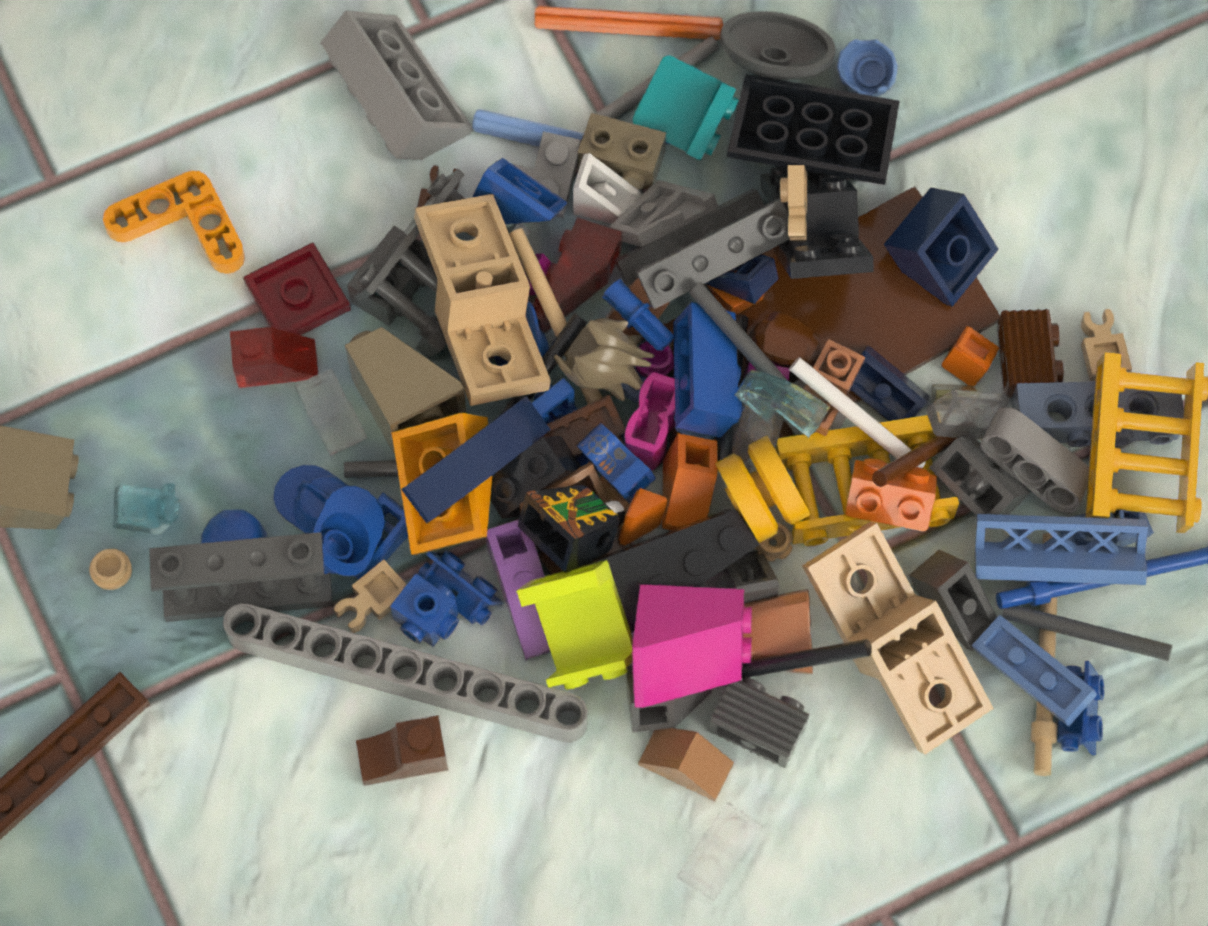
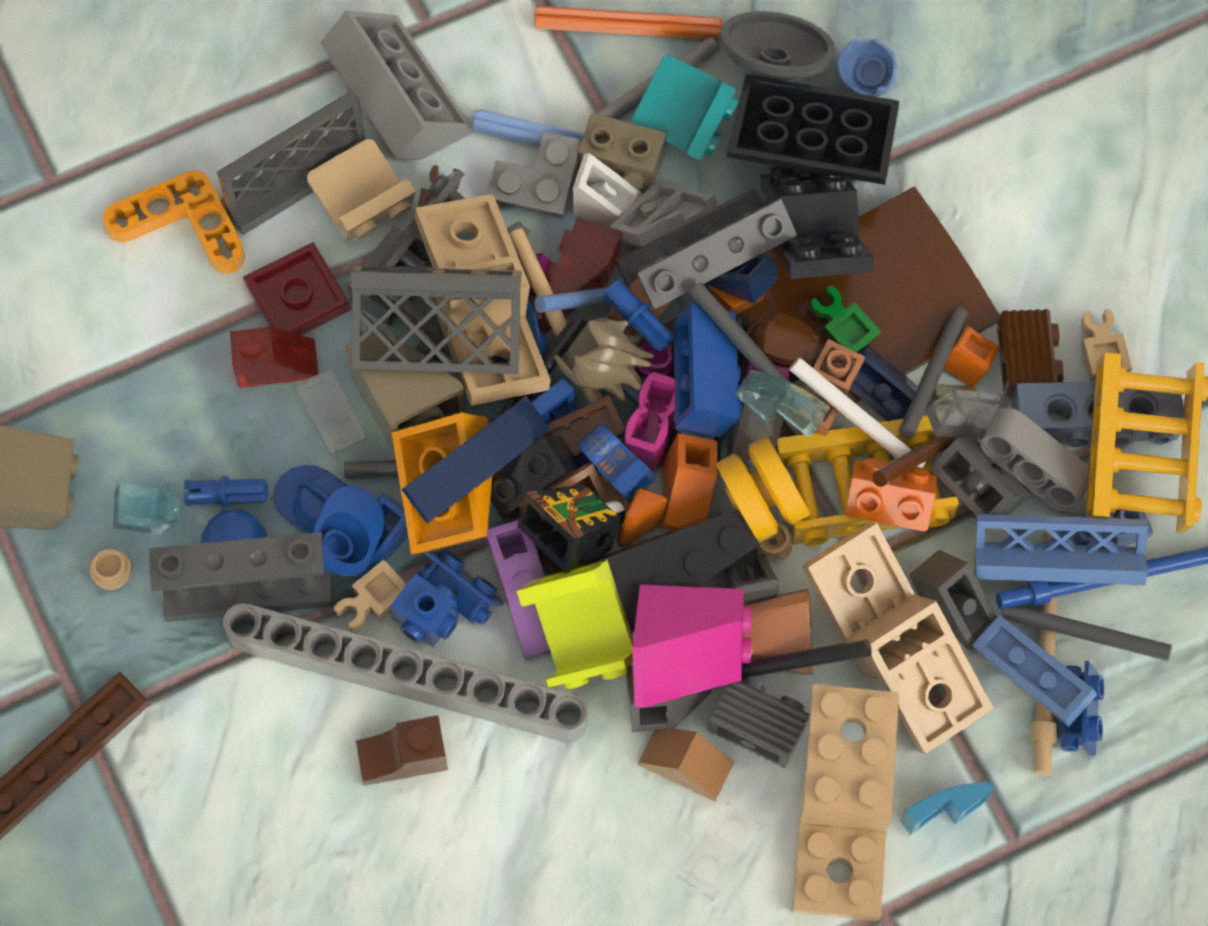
blue slope [472,158,568,224] -> none
tan plate [780,165,807,241] -> none
dark blue slope [883,187,999,307] -> none
none -> blue axle [184,476,268,508]
none -> dark grey fence [217,90,366,235]
none -> tan bracket [307,139,416,243]
none -> dark grey fence [351,265,522,374]
none -> medium blue bar [534,287,609,313]
none -> tan bracket [792,684,899,921]
none -> green plate [809,285,881,353]
none -> dark grey bar [898,306,968,439]
none -> dark azure slope [900,782,995,835]

